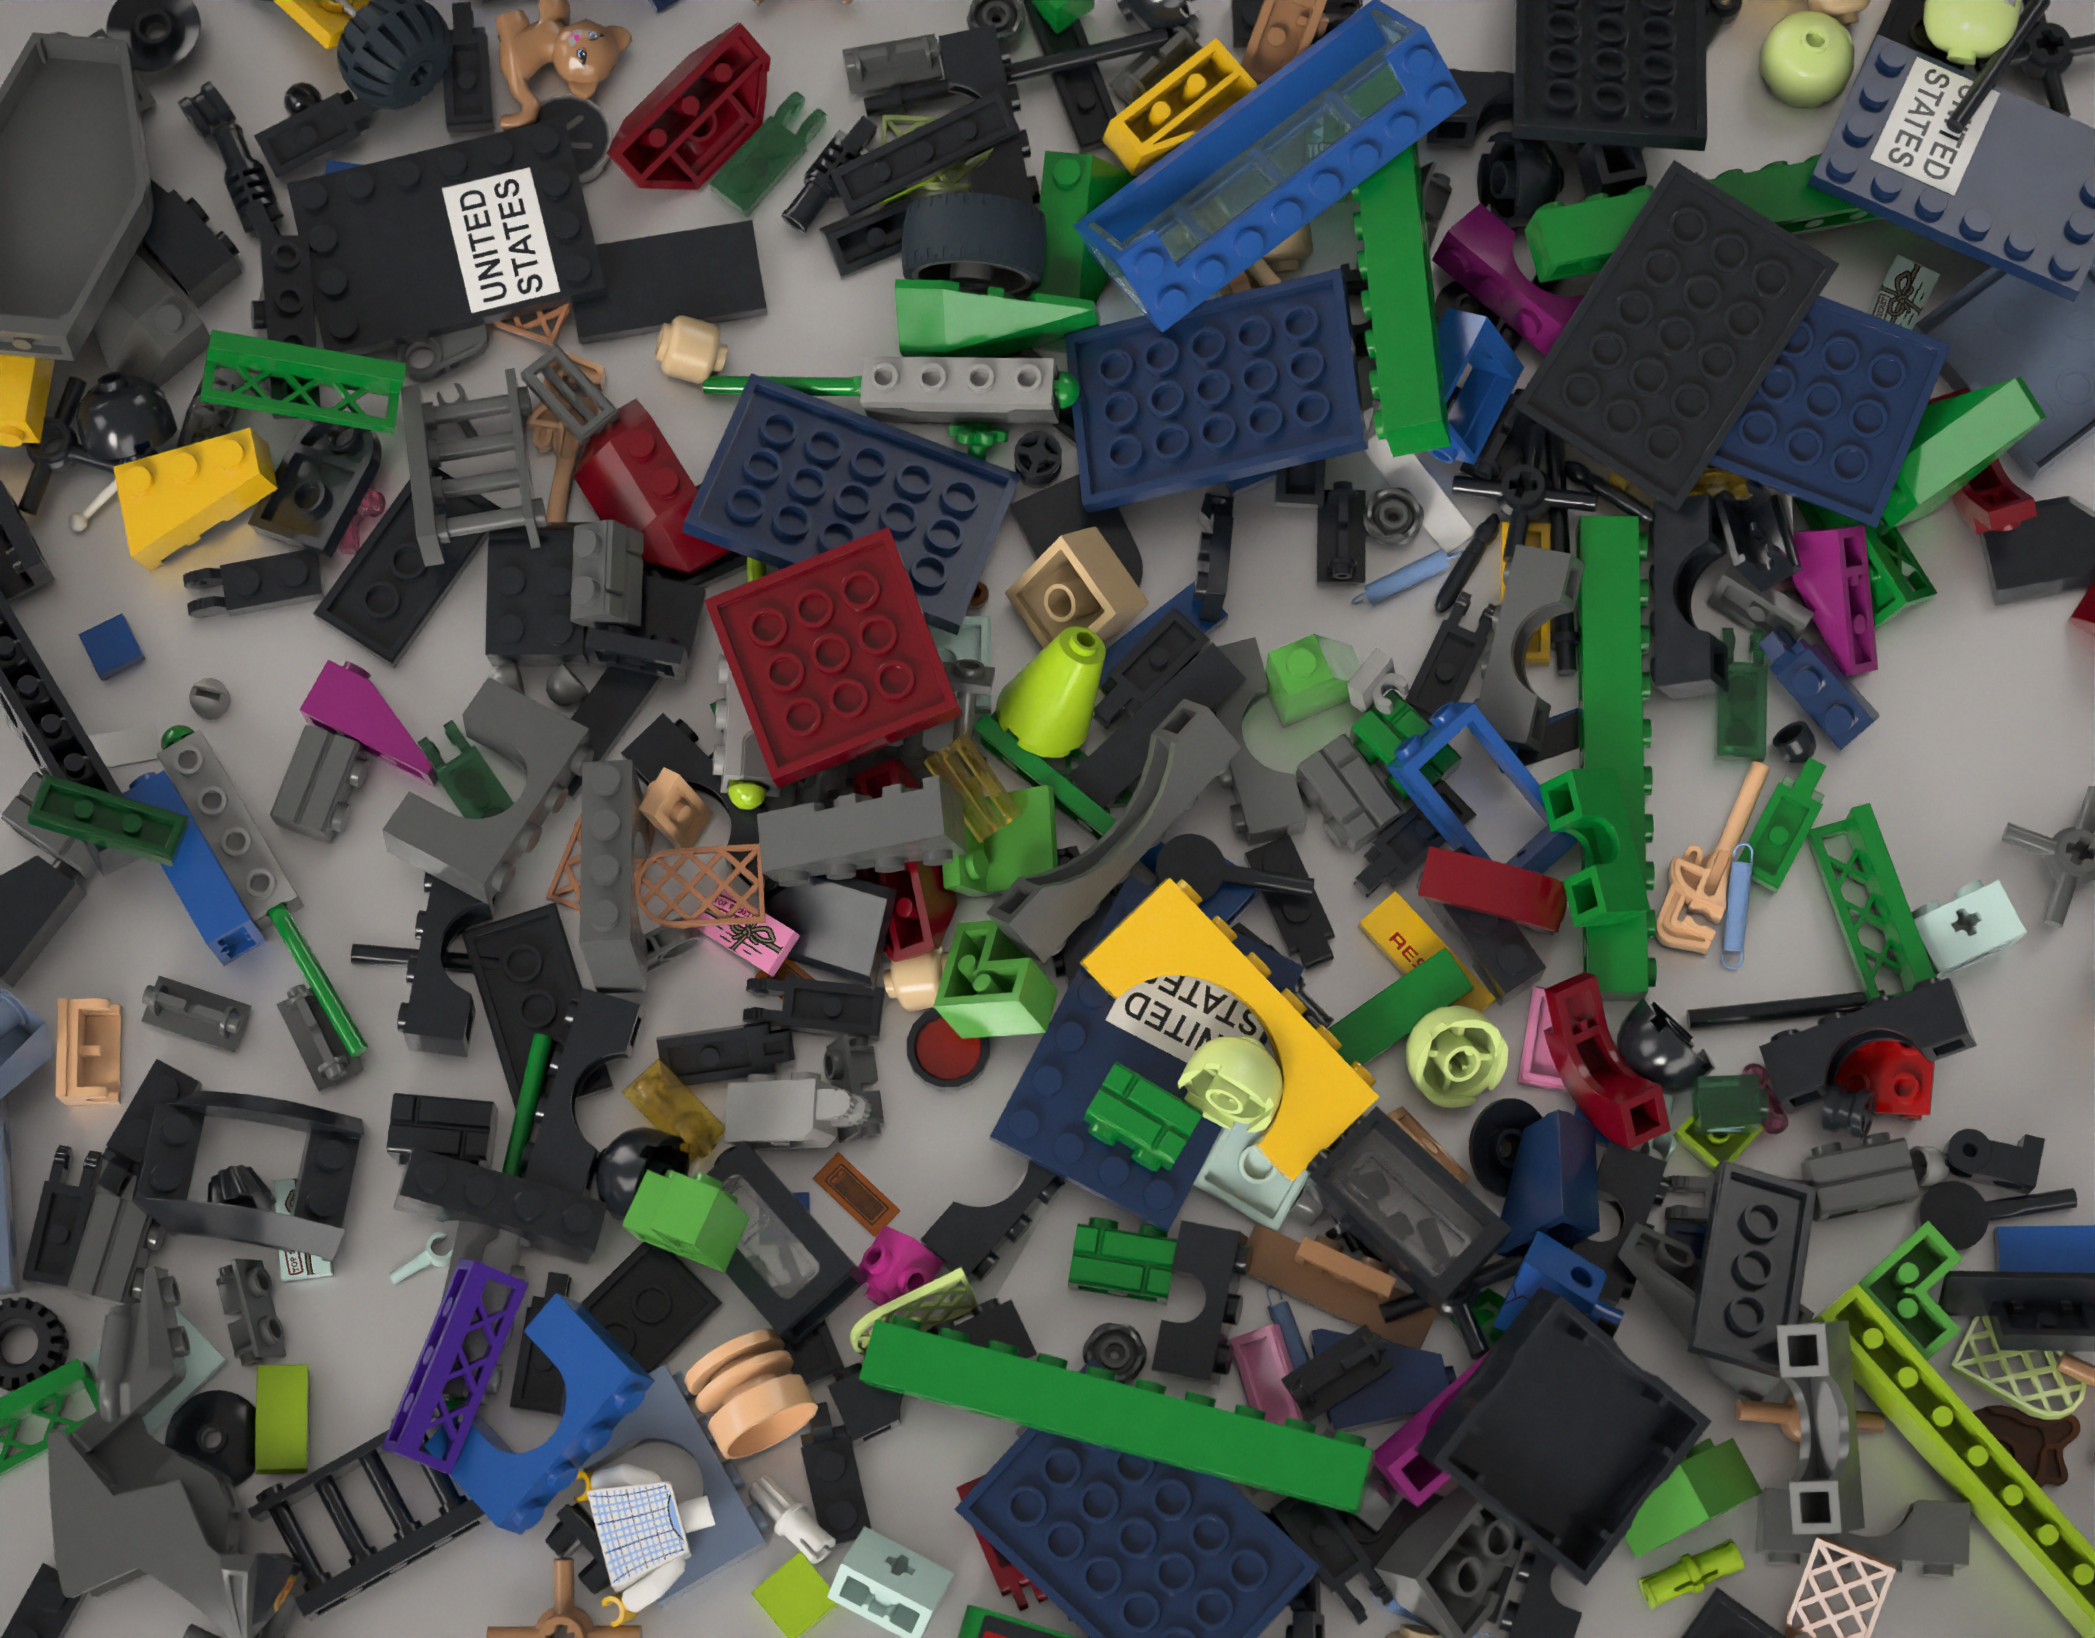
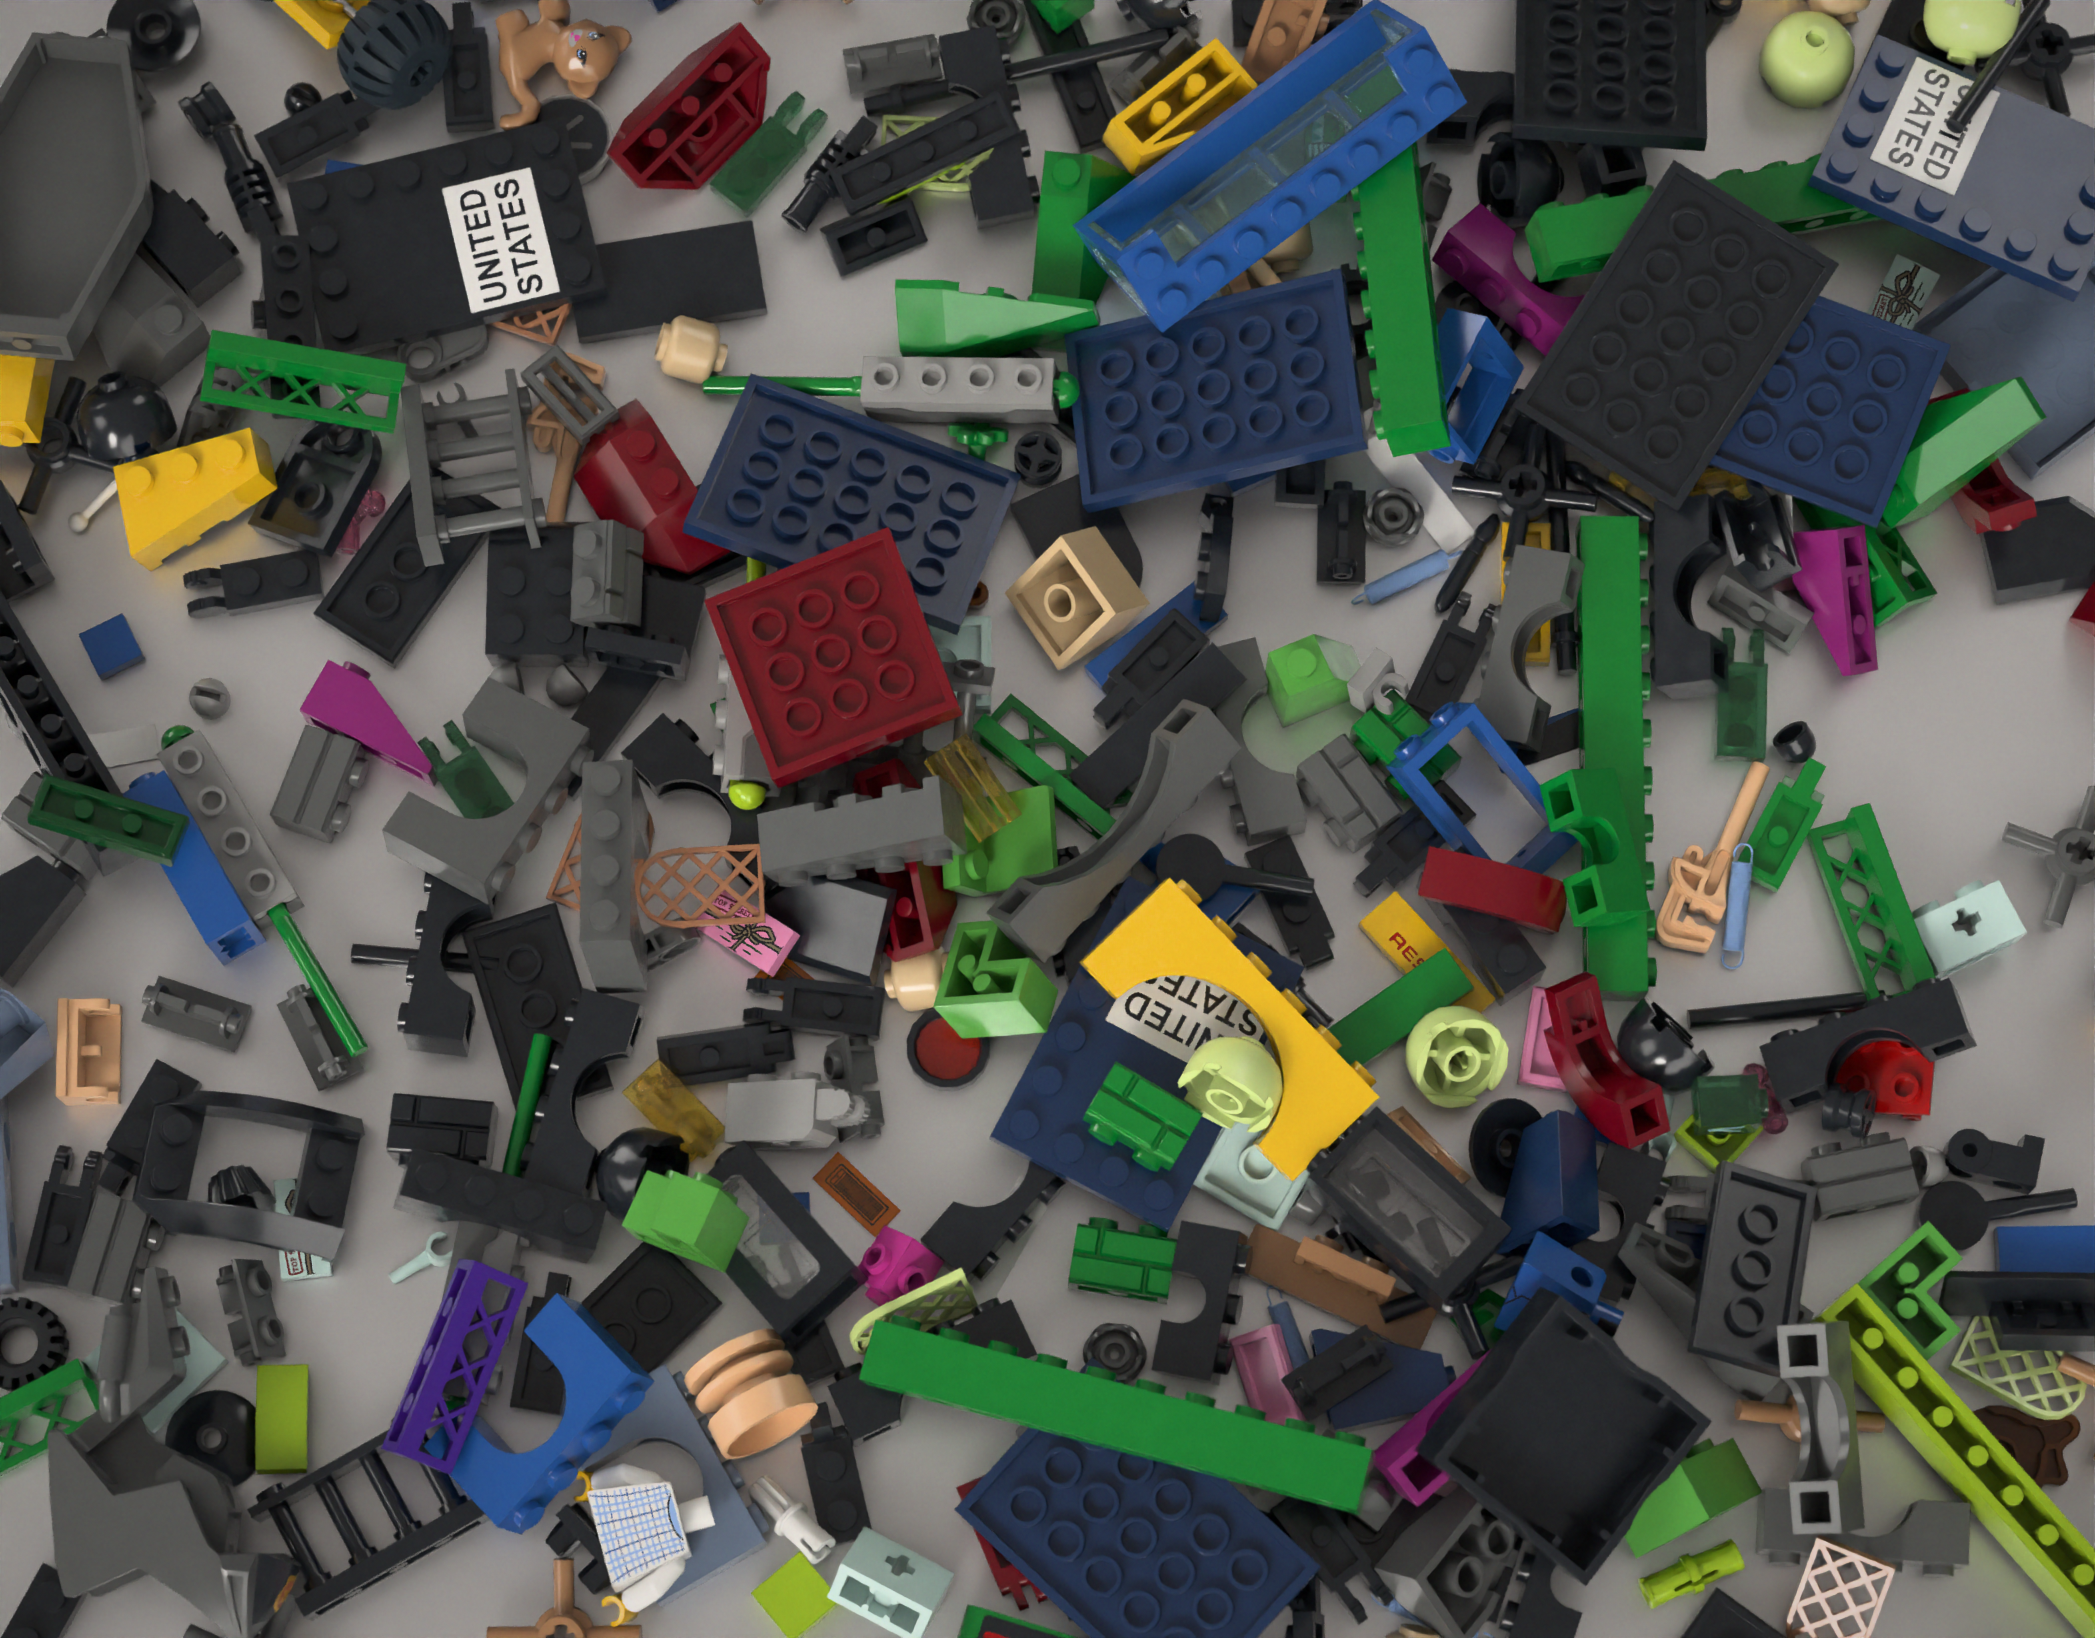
light nougat hinge [638,767,714,848] -> none
black wheel [902,192,1046,296] -> none
lime cone [995,626,1106,758] -> none
dark blue hinge [1758,625,1880,750] -> none

